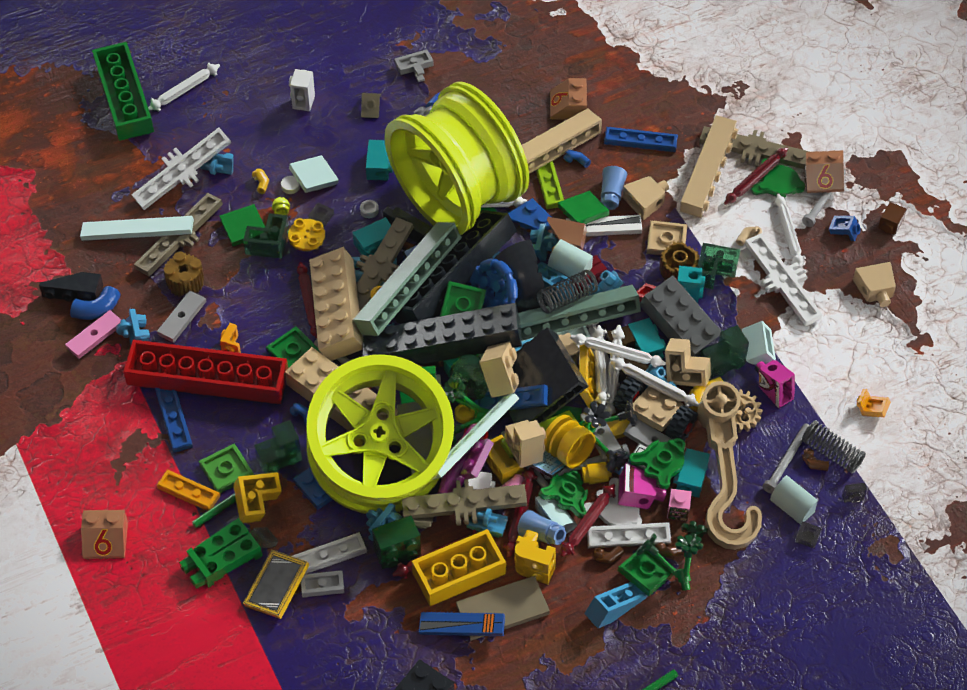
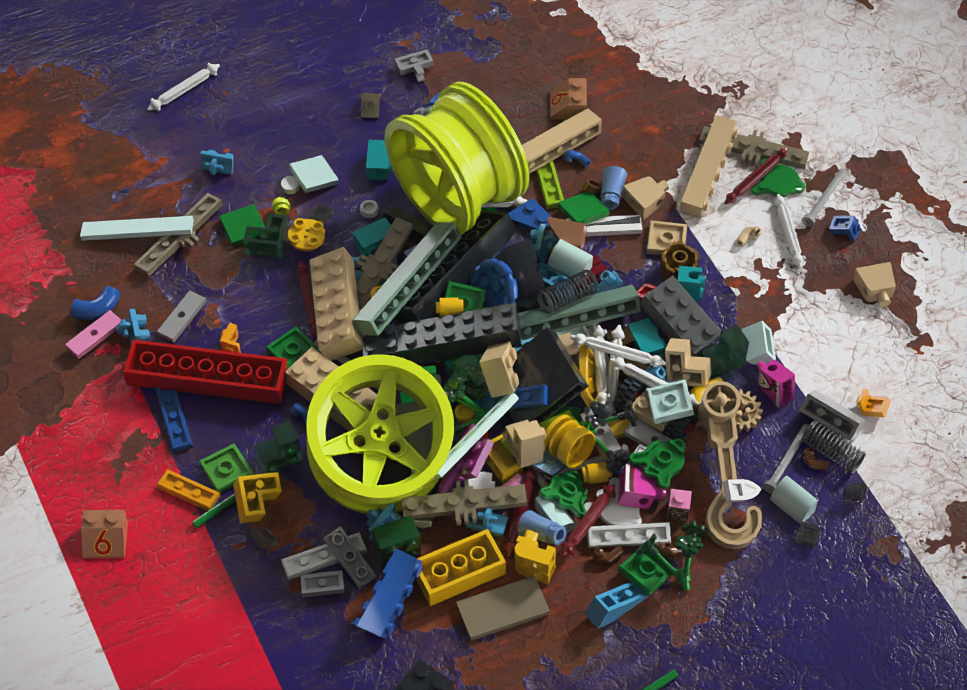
black slope [39,272,104,301] -> none
green brick [92,42,154,141] -> none
white hinge [132,128,231,210] -> none
pearl gold brick [164,252,204,297] -> none
green hips [179,518,262,588] -> none
tile [243,550,309,619] -> none
yellow arm [252,169,269,194] -> none
white brick [289,69,315,111] -> none
blue wing [293,468,333,510] -> none
blue tile [419,612,505,636] -> none
blue tile [604,127,678,152] -> none
teal brick [673,448,710,498] -> none
clear green brick [697,243,740,289] -> none
white hinge [745,233,822,326] -> none
nougat slope [806,150,844,193] -> none
reddish brown brick [878,202,907,235] -> none
none -> light grey tile [323,526,376,589]
none -> blue wedge [353,549,423,639]
none -> yellow brick [436,298,464,317]
none -> reddish brown tile [583,179,602,194]
none -> light aqua tile [647,379,694,424]
none -> white plate [723,479,761,502]
none -> light grey brick [799,391,866,441]

